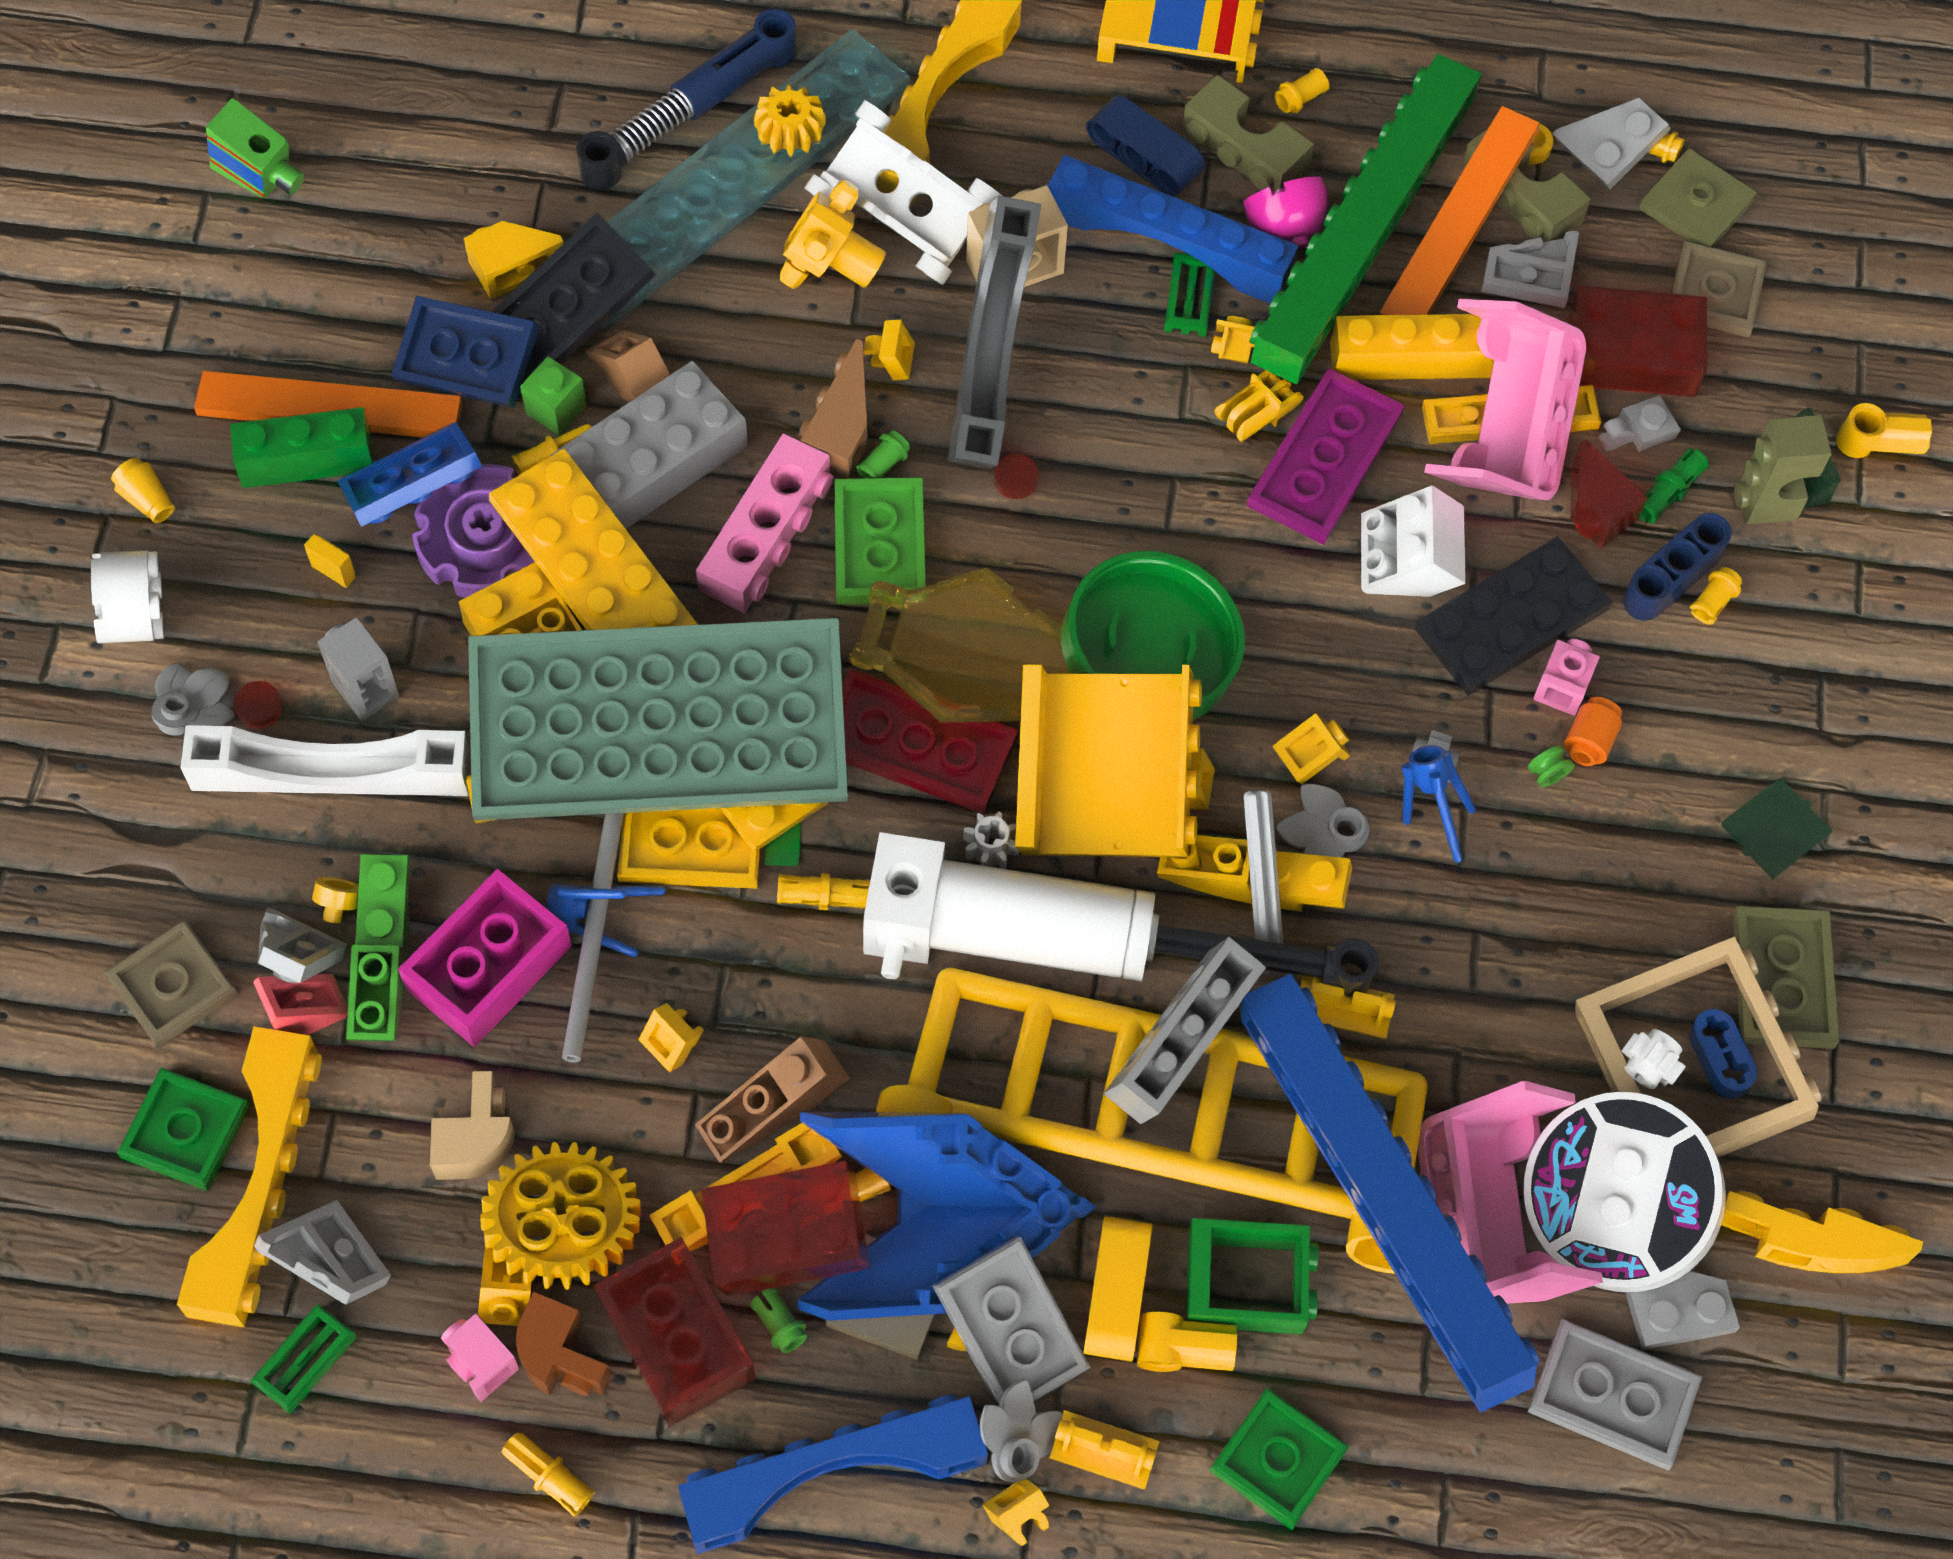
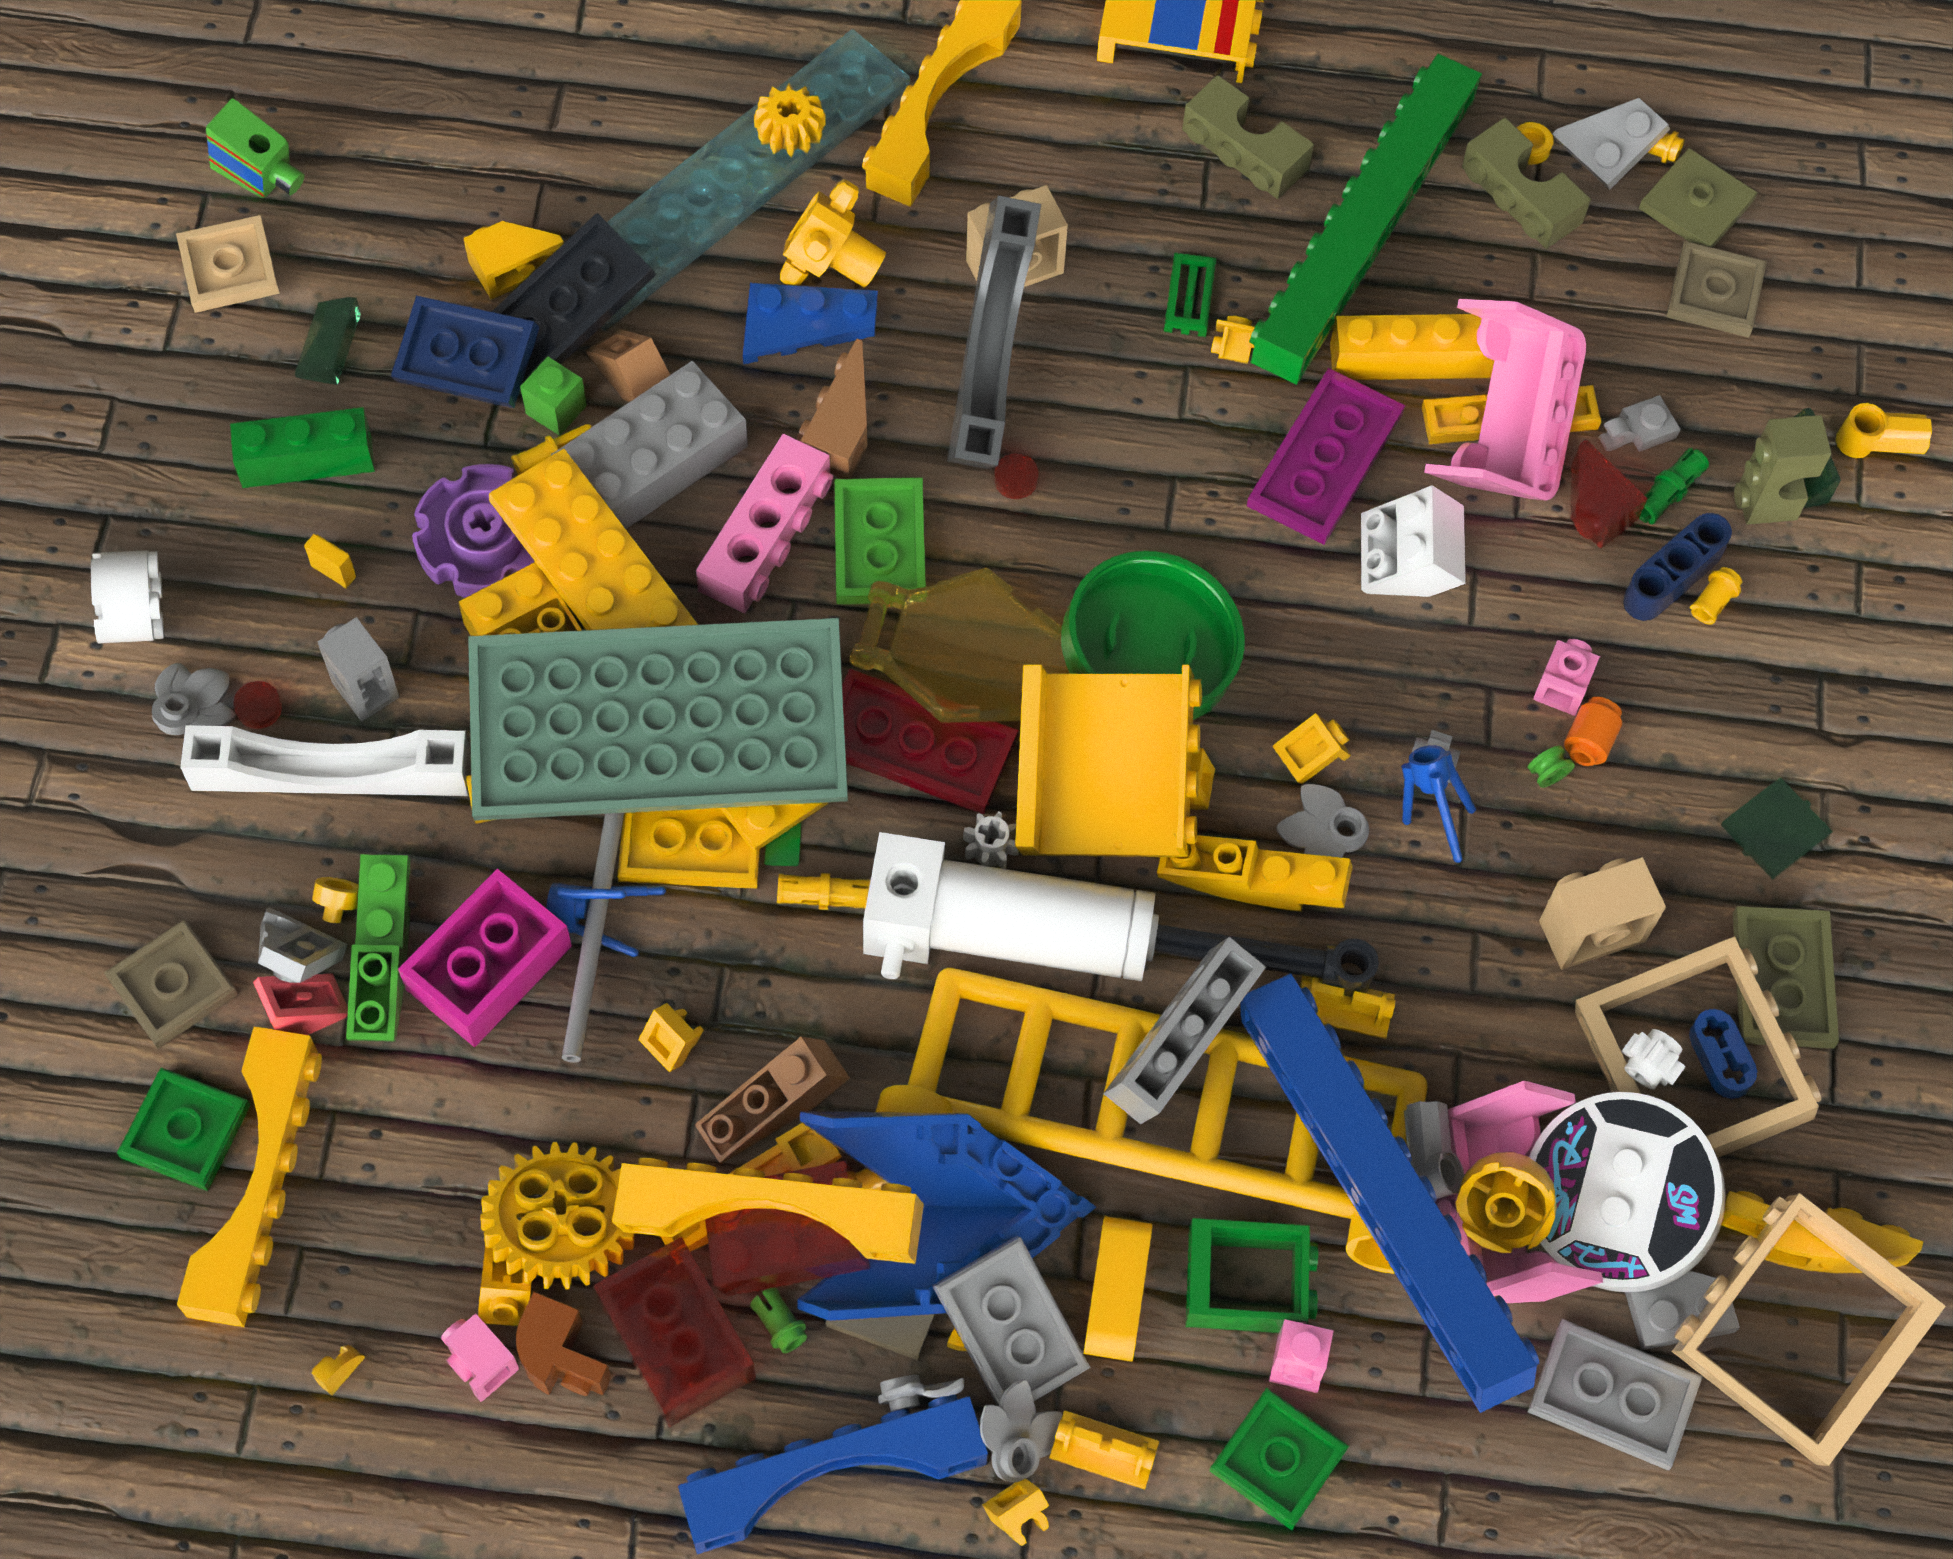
yellow cone [111,457,175,524] -> none
orange tile [194,371,463,438] -> none
green tile [250,1303,357,1414] -> none
light grey wing [254,1200,391,1305] -> none
blue plate [337,422,482,527] -> none
tan brick [430,1071,515,1180] -> none
yellow axle [502,1433,596,1517] -> none
piece [576,8,797,190] -> none
white piece [804,100,1002,285] -> none
bright green pin [856,430,910,479] -> none
yellow tile [863,320,915,381] -> none
blue arch [1047,155,1299,304] -> none
dark blue beam [1086,95,1205,197] -> none
yellow piece [1137,1312,1237,1372] -> none
yellow arm [1214,370,1304,443] -> none
dark pink cylinder [1243,176,1330,250] -> none
light grey axle [1244,789,1283,975] -> none
yellow pin [1275,68,1329,113] -> none
orange tile [1379,106,1540,315] -> none
black plate [1415,536,1612,696] -> none
light grey wing [1481,231,1579,308] -> none
clear red brick [1568,285,1707,397] -> none
none -> tan plate [176,215,280,313]
none -> clear green slope [295,297,361,385]
none -> yellow tile [311,1345,365,1395]
none -> yellow arch [612,1158,924,1264]
none -> blue wing [742,283,878,365]
none -> light grey plate [878,1375,965,1412]
none -> bright pink brick [1269,1319,1333,1393]
none -> light grey piece [1404,1101,1464,1199]
none -> yellow cylinder [1456,1152,1557,1253]
none -> tan brick [1539,857,1666,970]
none -> tan window [1672,1193,1946,1466]

